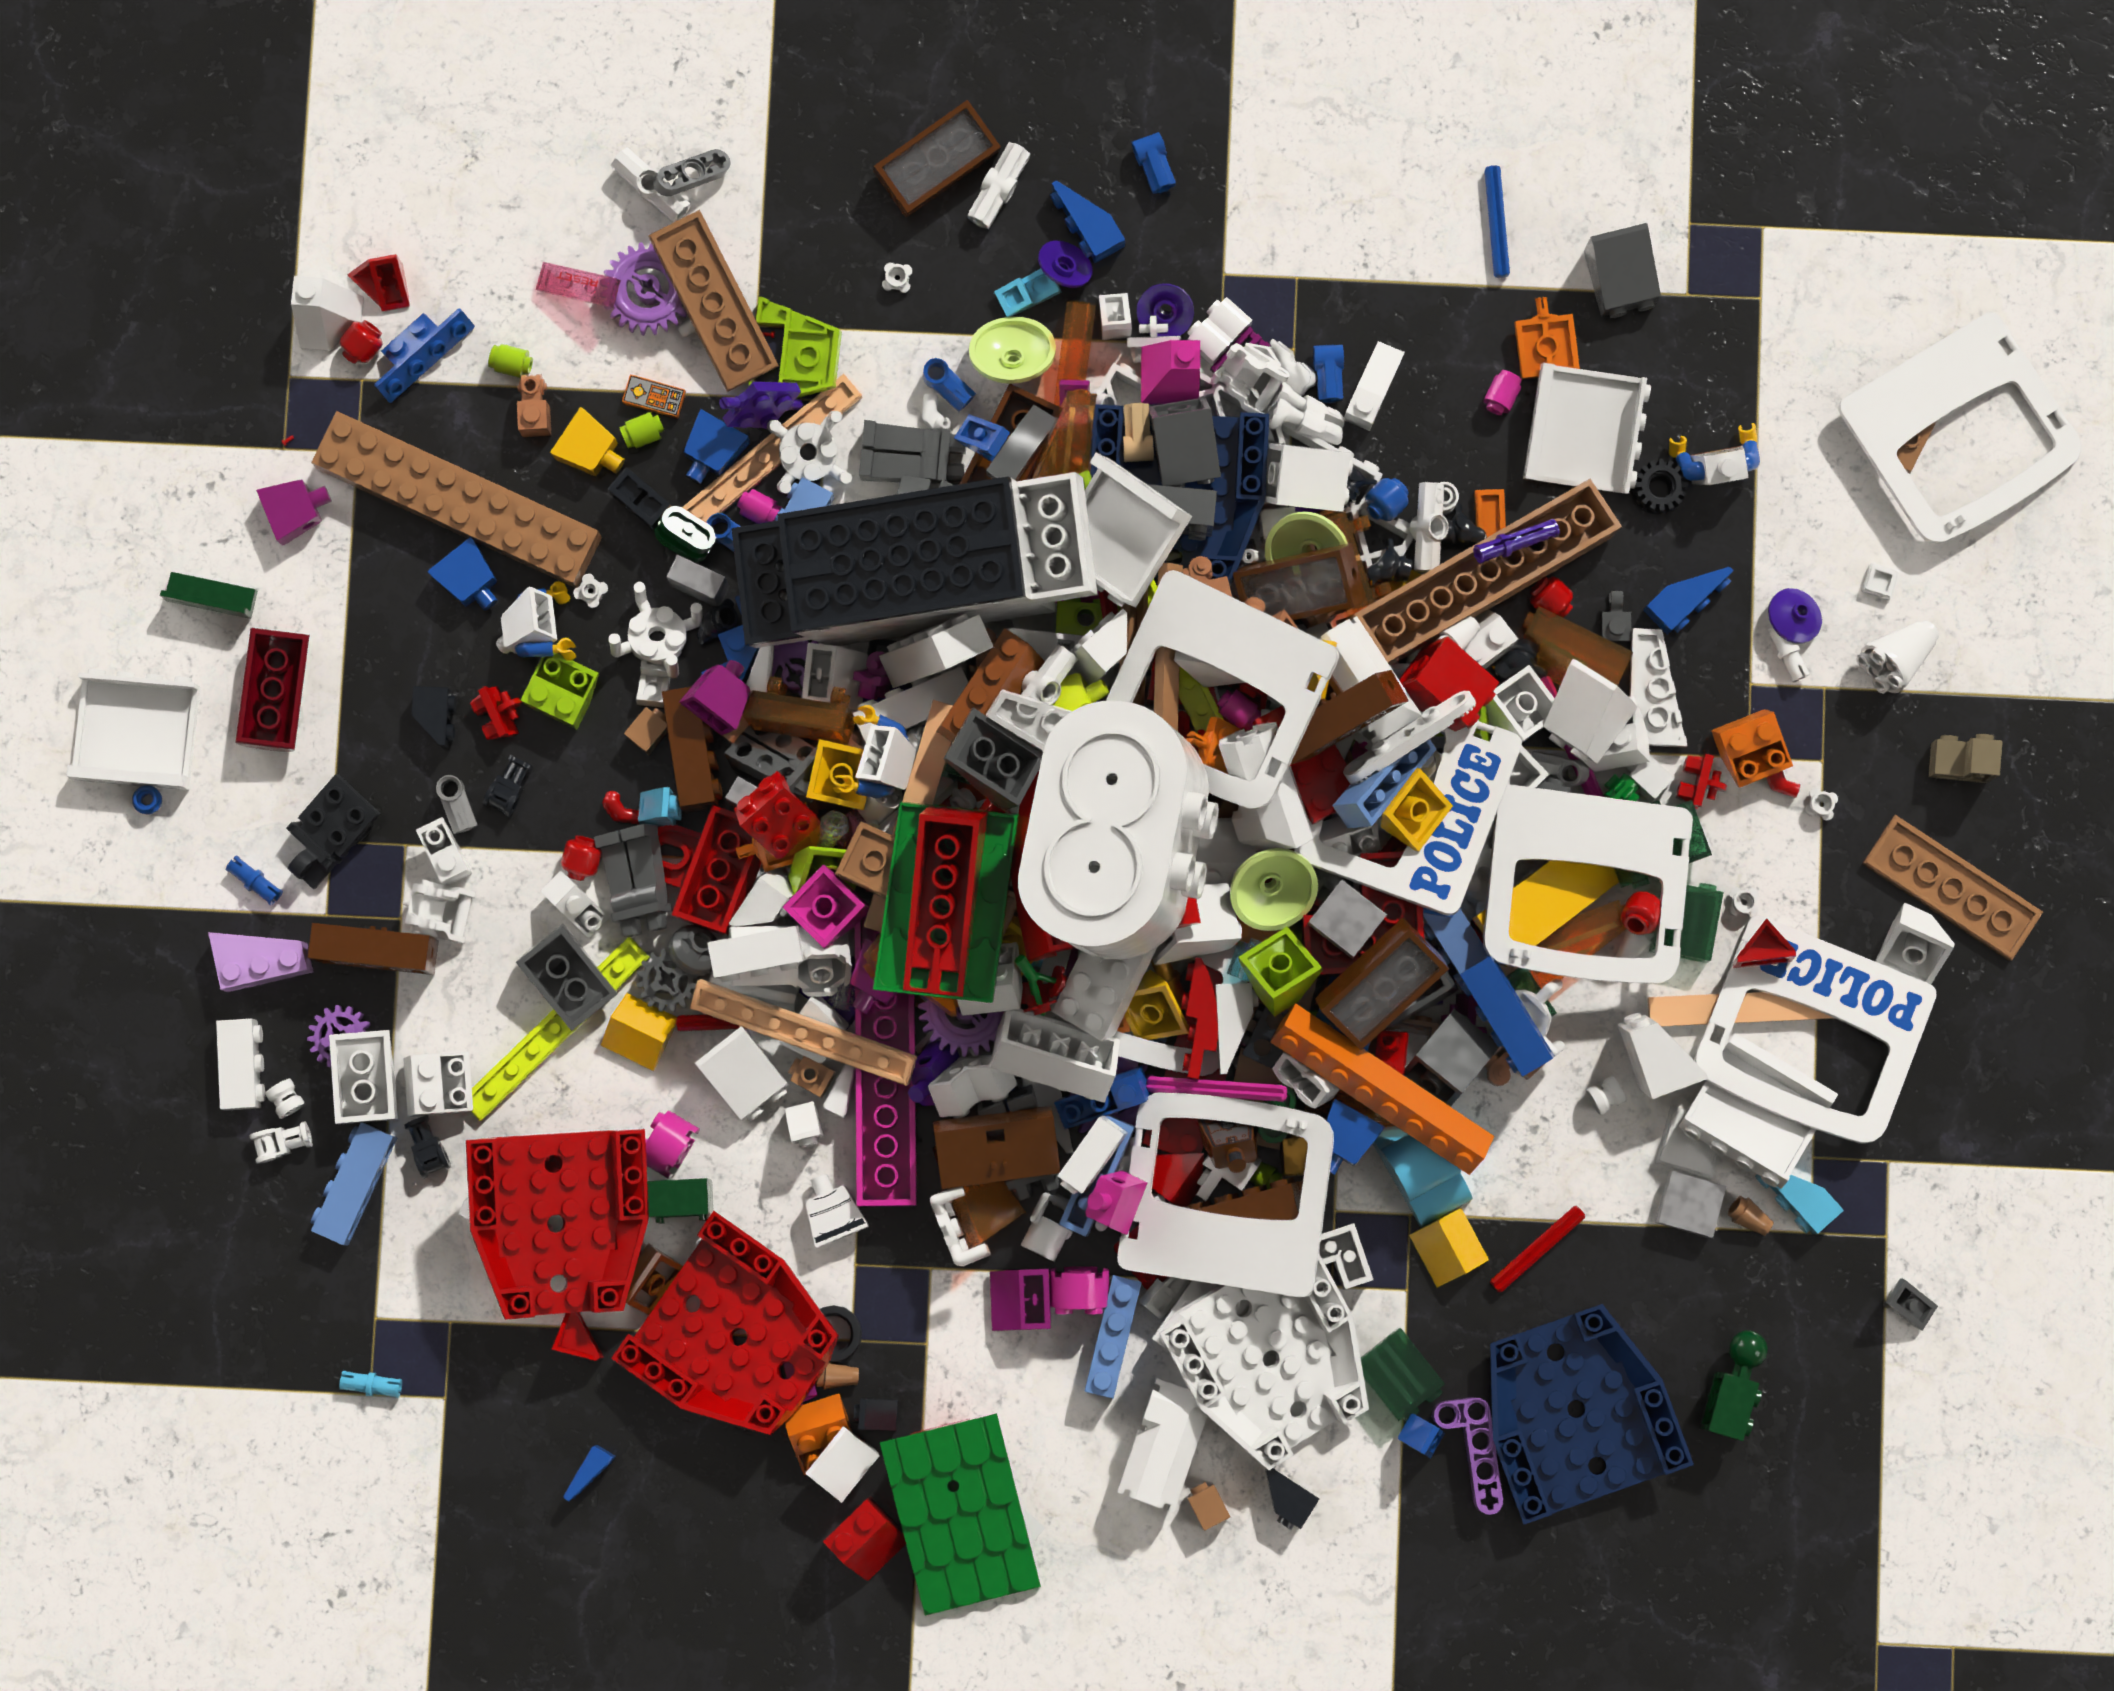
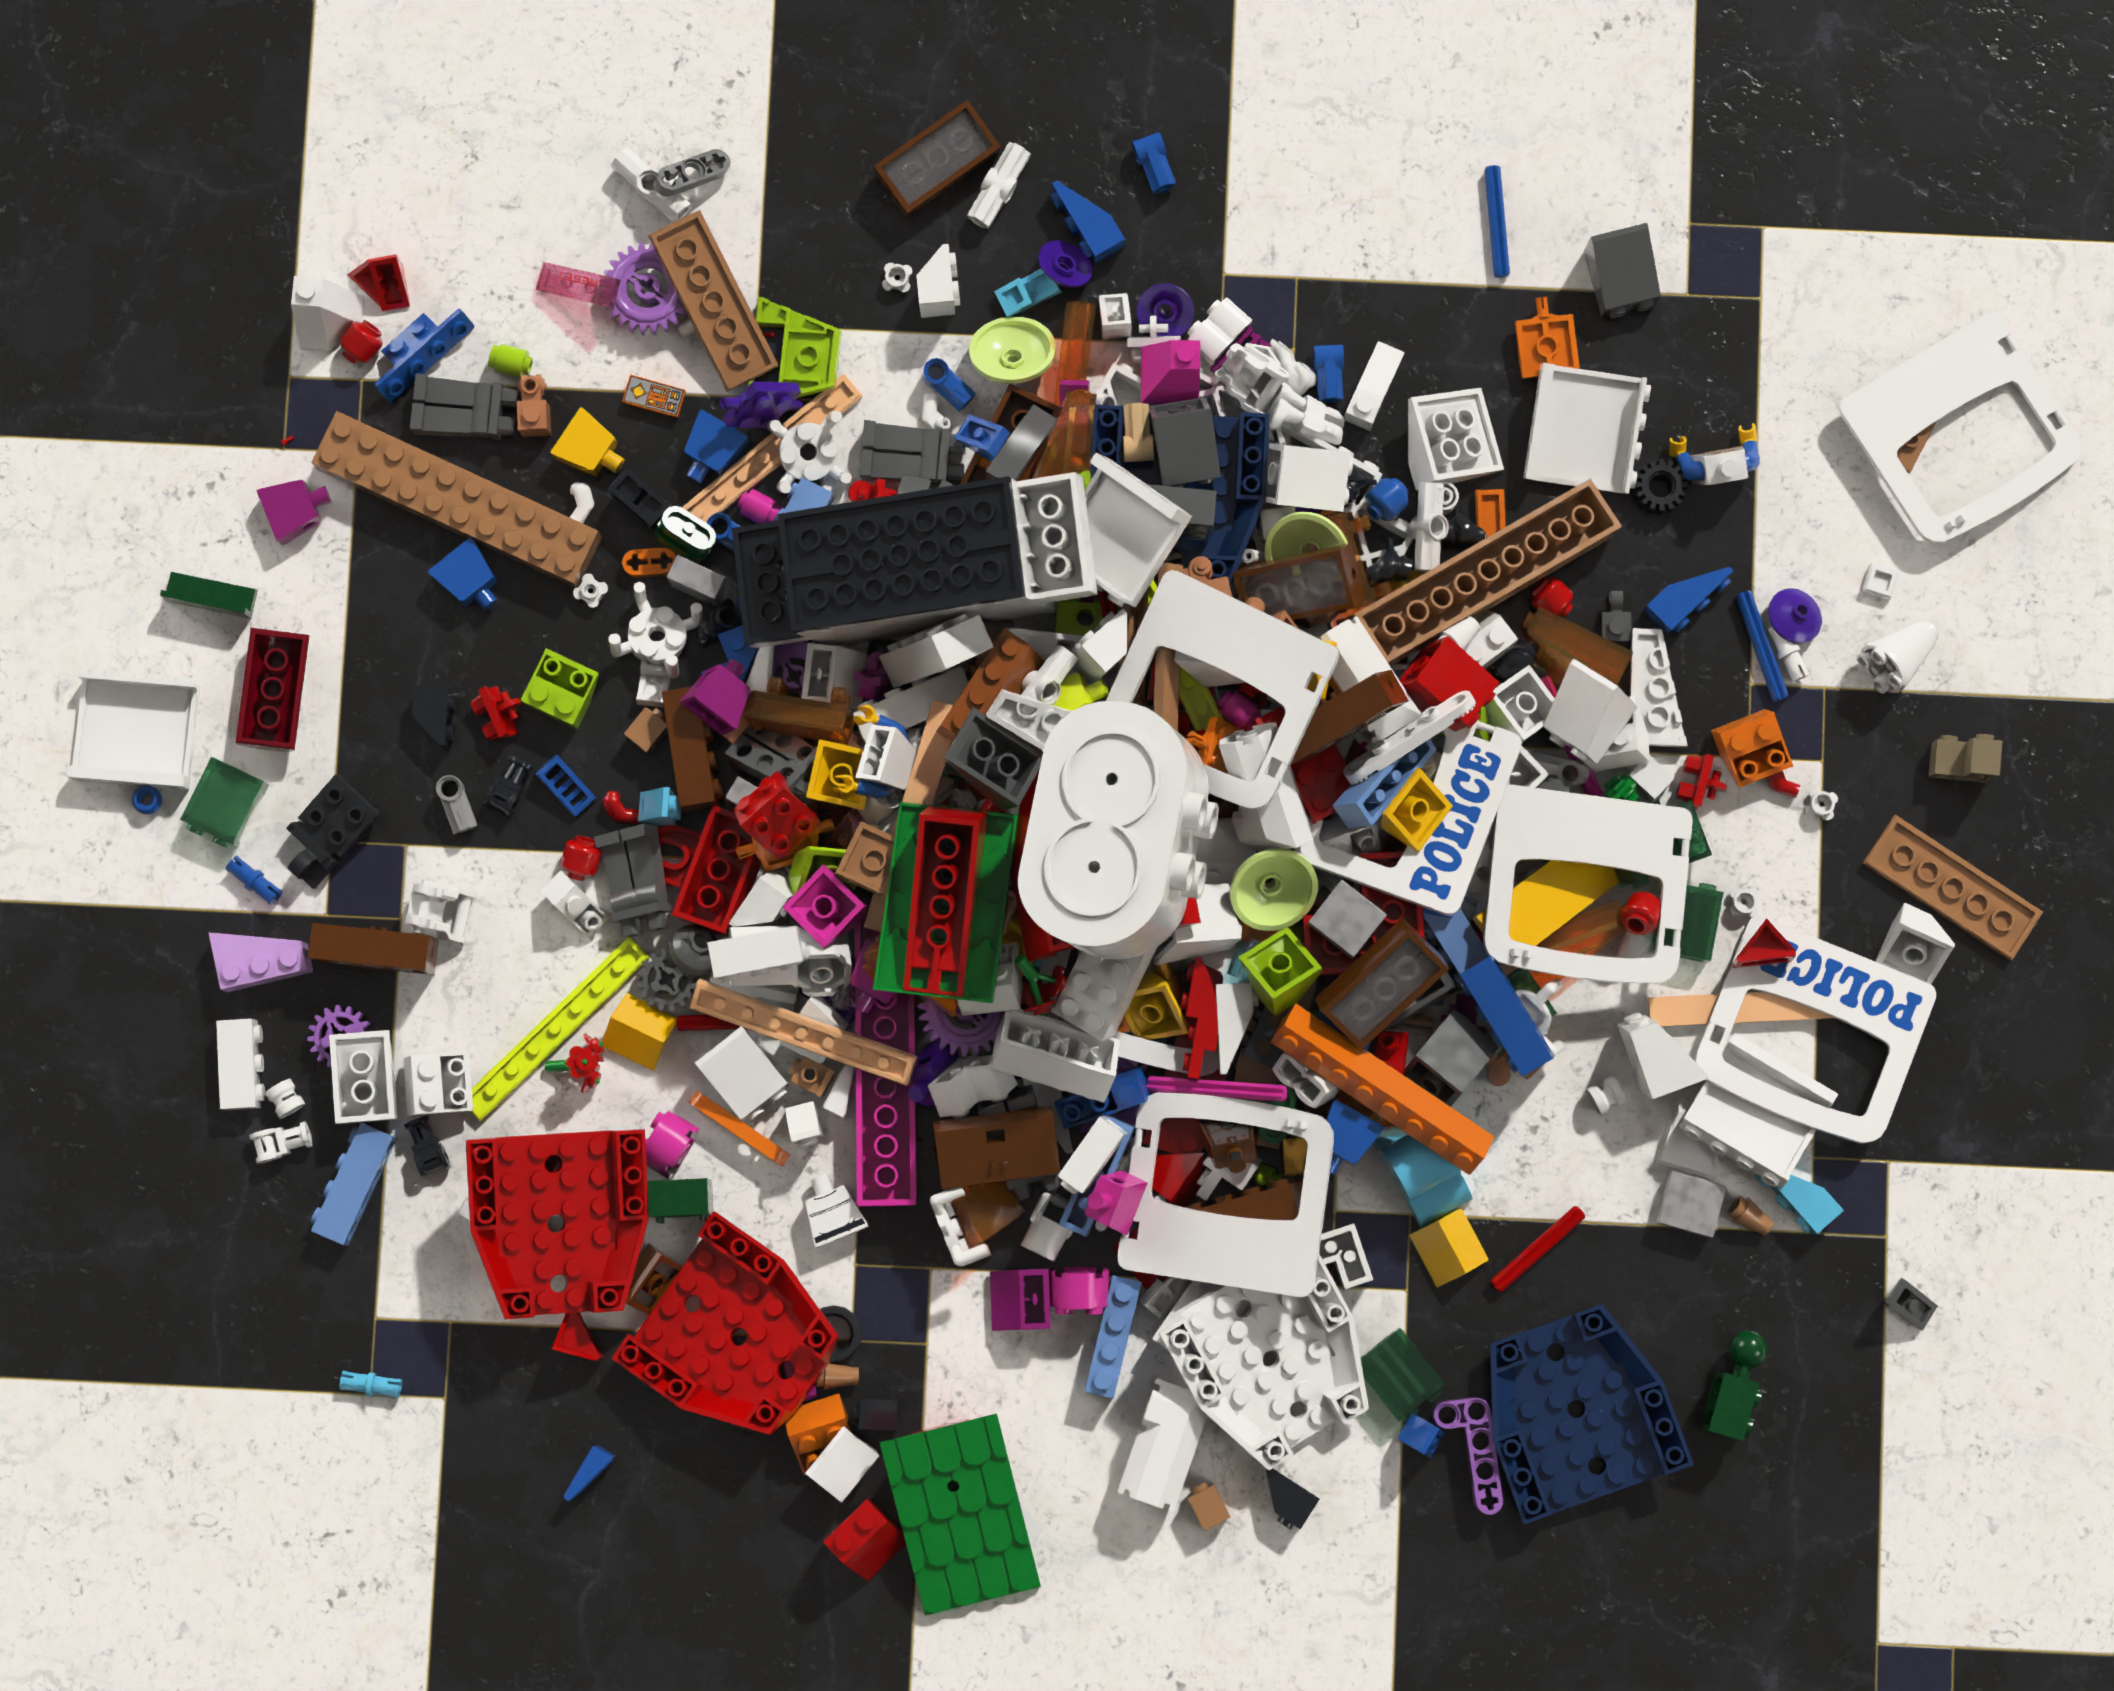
white slope [416,817,472,886] -> none
white torso [496,581,576,661] -> none
dark grey slope [516,924,618,1031] -> none
lime brick [619,412,664,449] -> none
clear cone [817,811,849,848] -> none
dark purple pin [1473,519,1560,564] -> none
dark pink brick [1483,370,1522,415] -> none
none -> clear green panel [180,757,269,849]
none -> dark grey hips [410,373,521,440]
none -> blue slope [534,754,596,817]
none -> red plant [545,1033,605,1094]
none -> white arm [570,482,594,523]
none -> orange beam [622,548,676,578]
none -> orange beam [689,1090,790,1167]
none -> red hips [848,478,897,502]
none -> white slope [916,244,960,318]
none -> white slope [1408,388,1504,491]
none -> blue axle [1736,591,1788,702]

